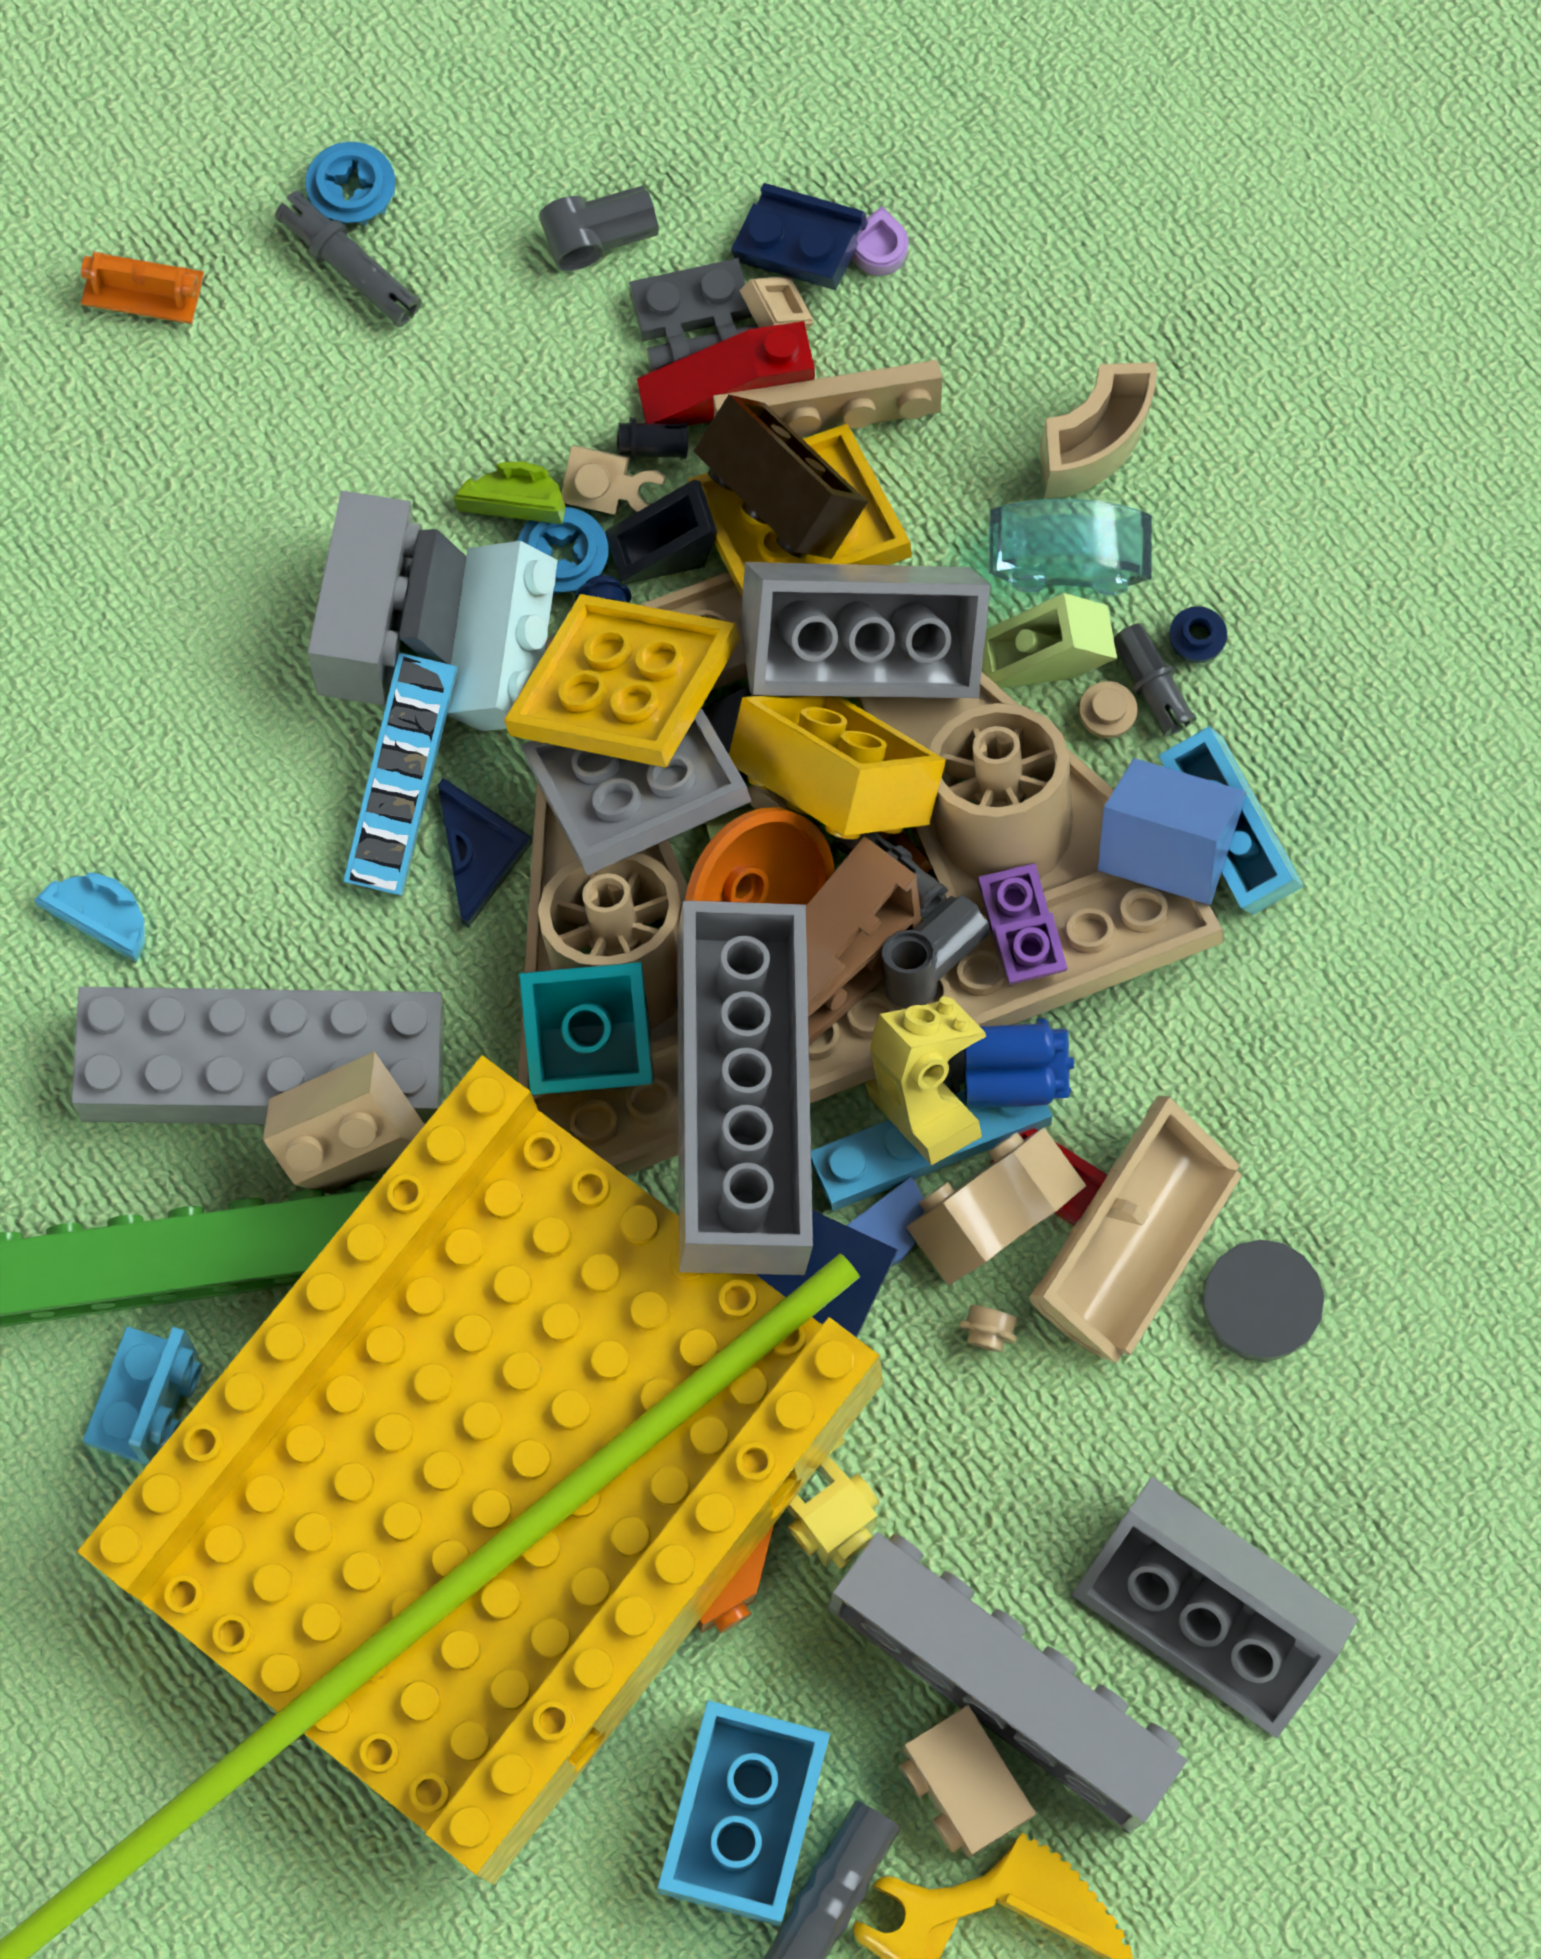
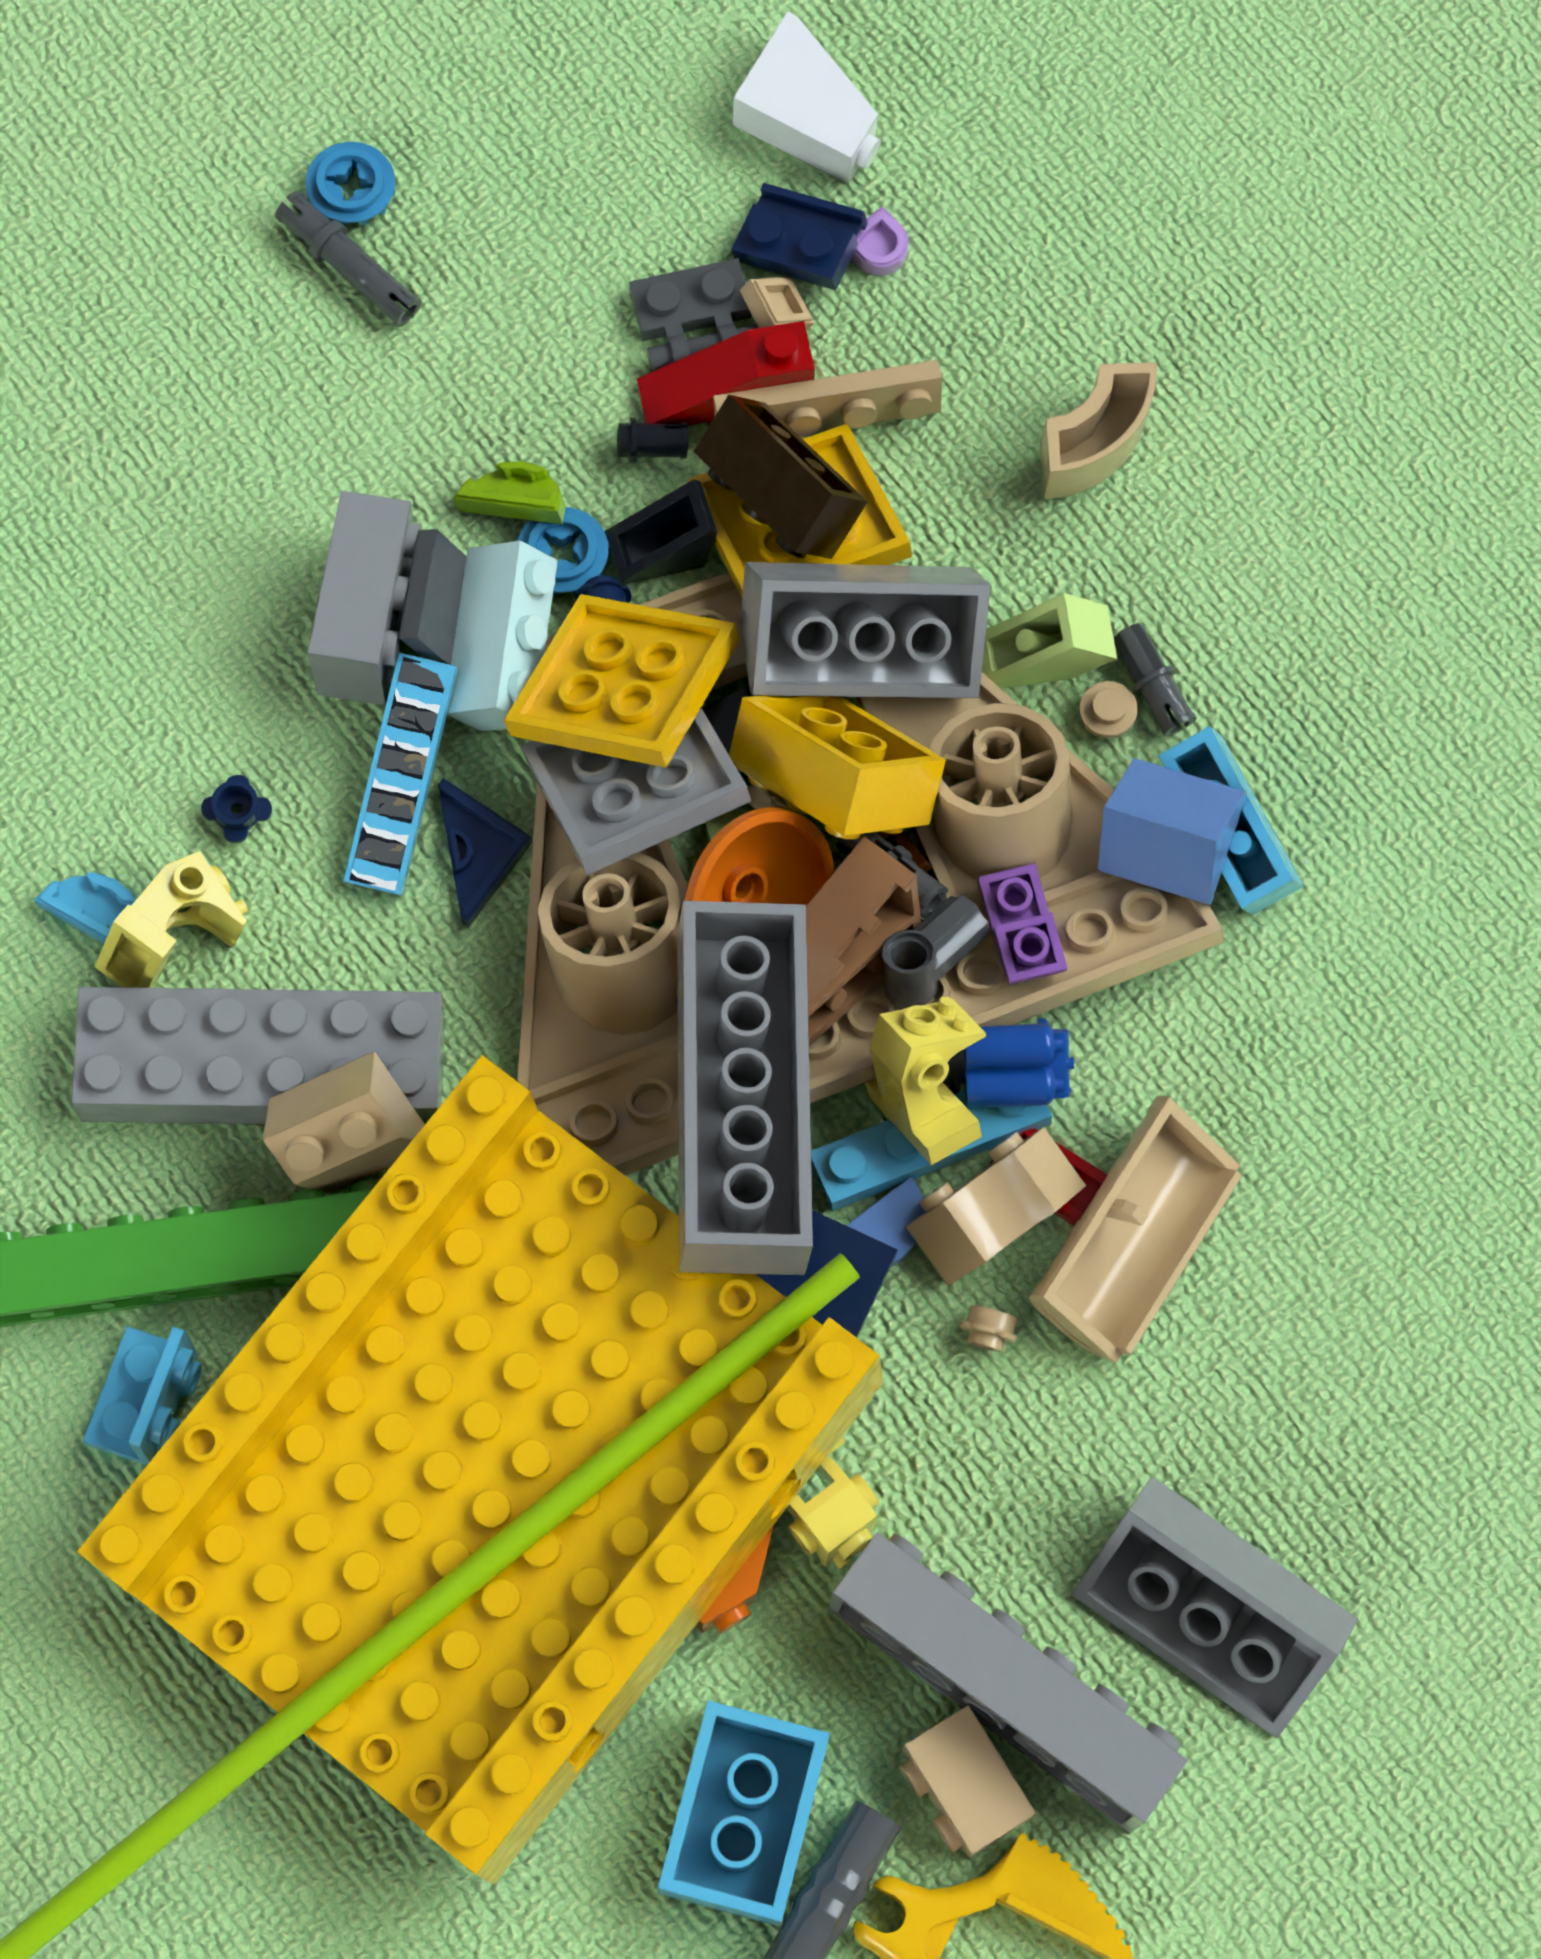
orange hinge [81,252,204,324] -> none
teal slope [519,962,655,1095] -> none
dark grey piece [538,185,659,271] -> none
tan plate [561,445,666,515] -> none
clear light blue brick [989,499,1152,595] -> none
dark blue plate [1169,606,1227,663] -> none
dark grey tile [1201,1239,1324,1362] -> none
none -> light yellow tile [94,851,248,988]
none -> dark blue plate [201,775,272,843]
none -> white slope [732,11,881,184]

